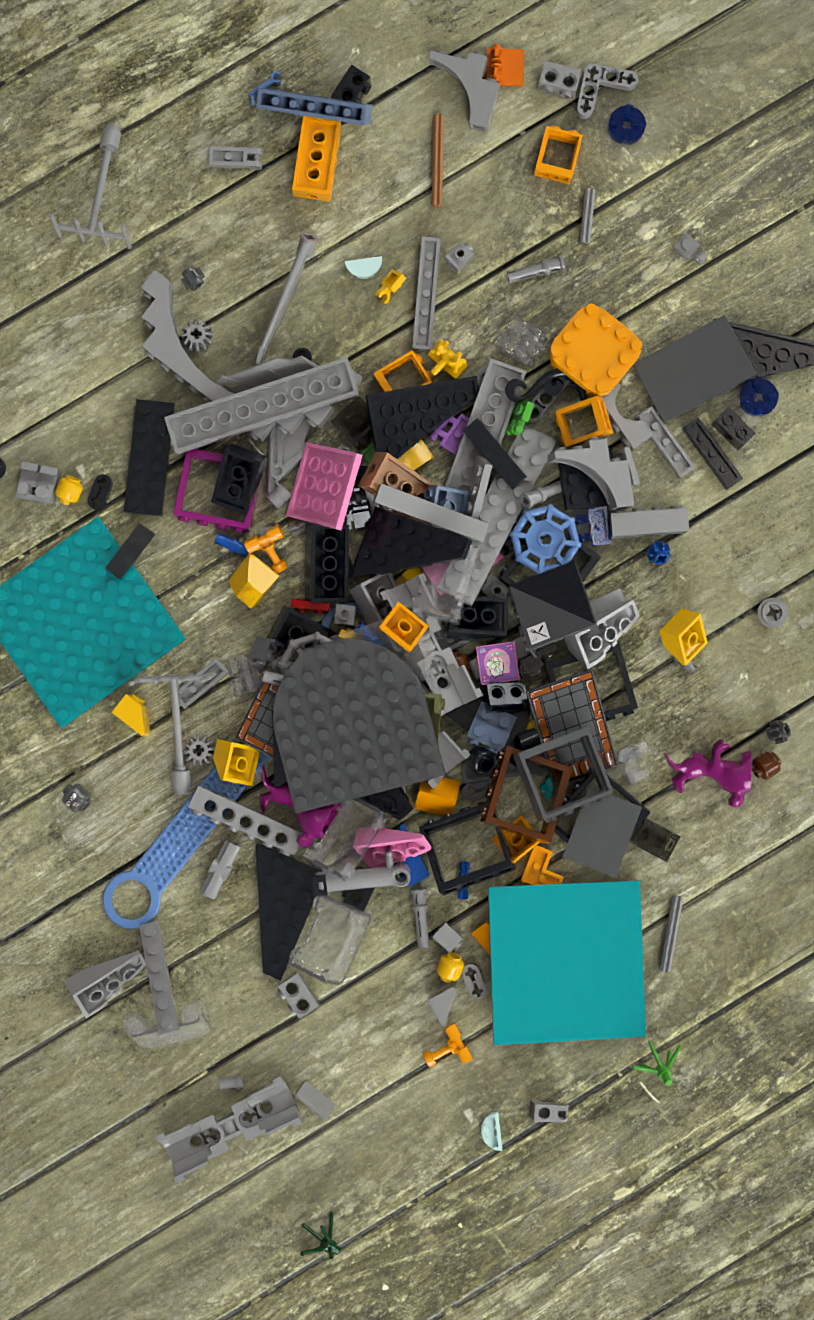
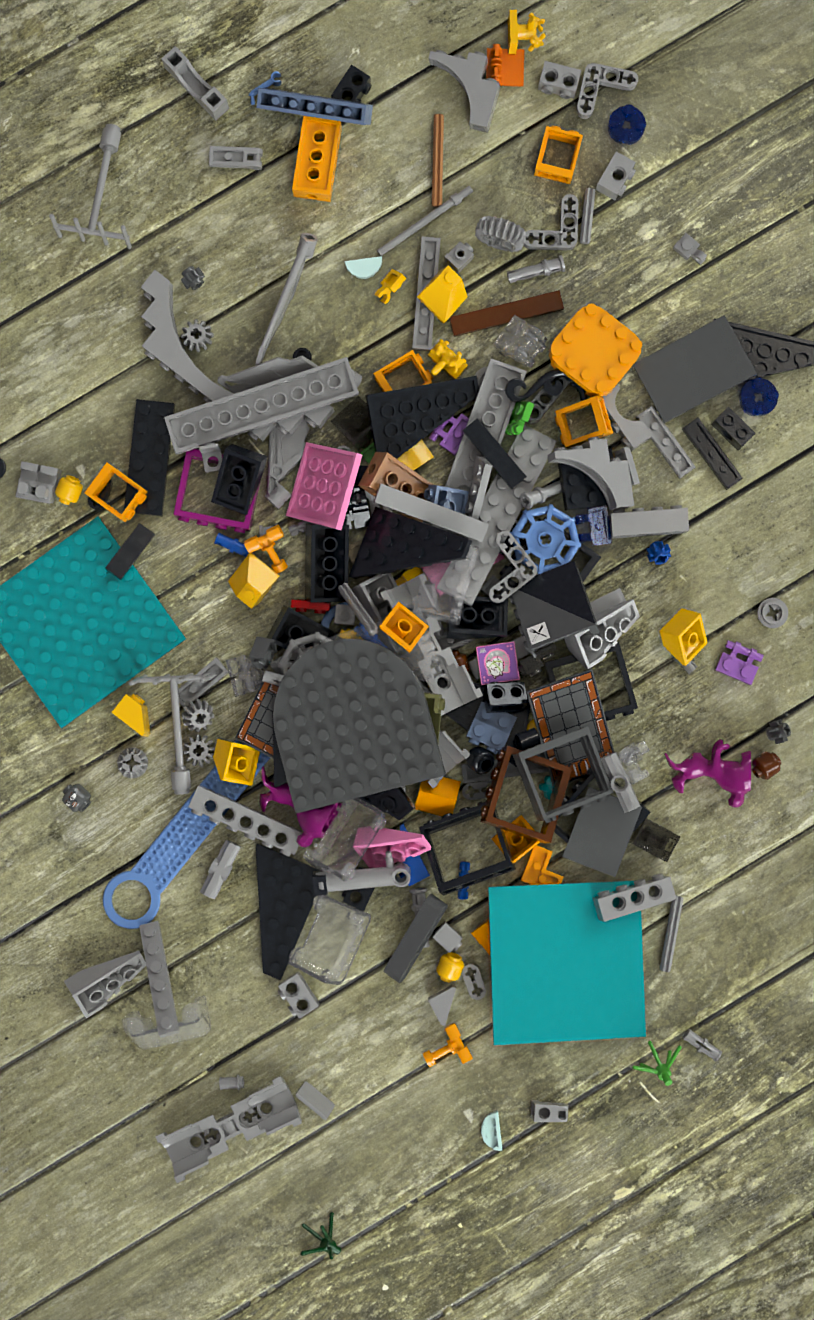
none -> light orange window [85,462,148,522]
none -> light grey gear [117,748,148,778]
none -> light grey arch [161,46,229,121]
none -> light grey gear [181,699,215,732]
none -> light grey bracket [199,442,222,473]
none -> light grey axle [338,583,379,636]
none -> light grey bar [377,186,473,256]
none -> dark grey beam [384,894,448,983]
none -> yellow slope [417,265,468,324]
none -> reddish brown tile [449,290,564,337]
none -> light grey gear [475,216,526,252]
none -> light grey beam [489,531,537,603]
none -> yellow piece [507,10,546,54]
none -> light grey beam [524,194,578,251]
none -> light grey brick [593,873,676,922]
none -> light grey brick [596,151,636,201]
none -> light grey piece [601,752,641,813]
none -> light grey pin [683,1029,722,1062]
none -> medium lavender plate [715,640,764,685]

